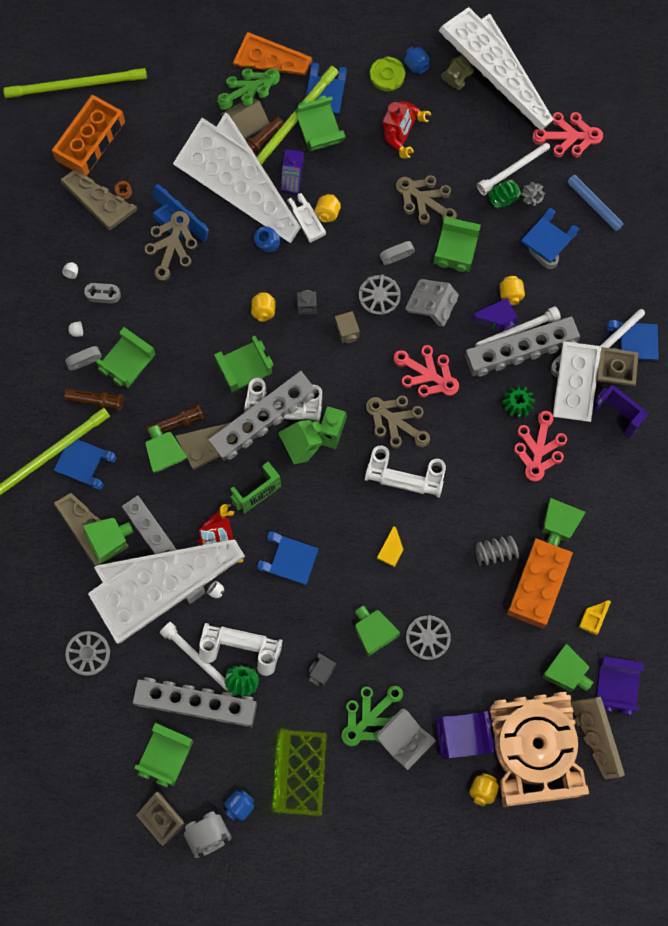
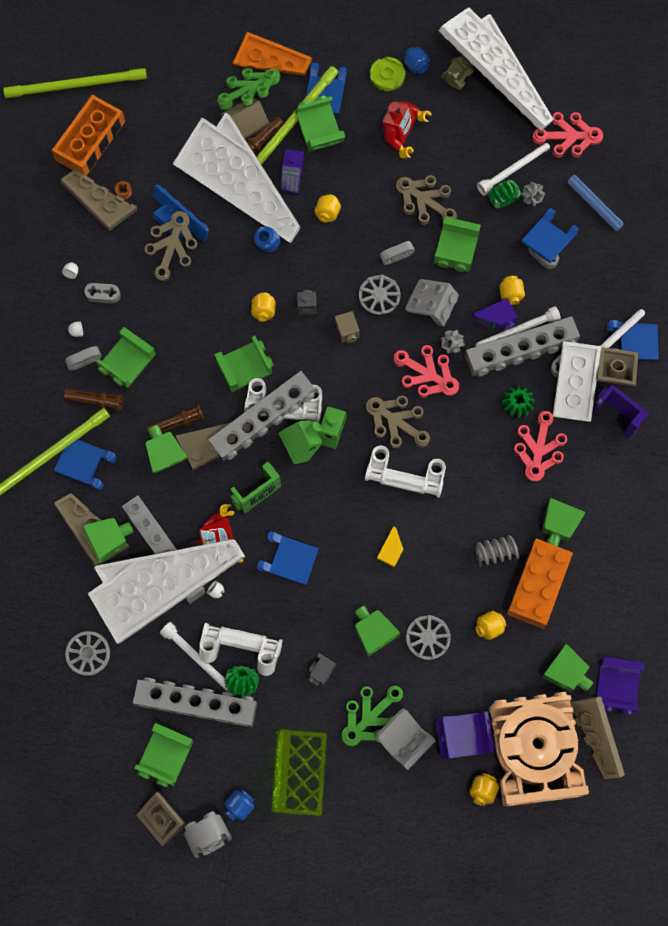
white hinge [287,193,326,242] -> none
yellow tile [578,600,611,635] -> none
none -> light grey gear [441,330,465,353]
none -> yellow head [475,611,506,640]

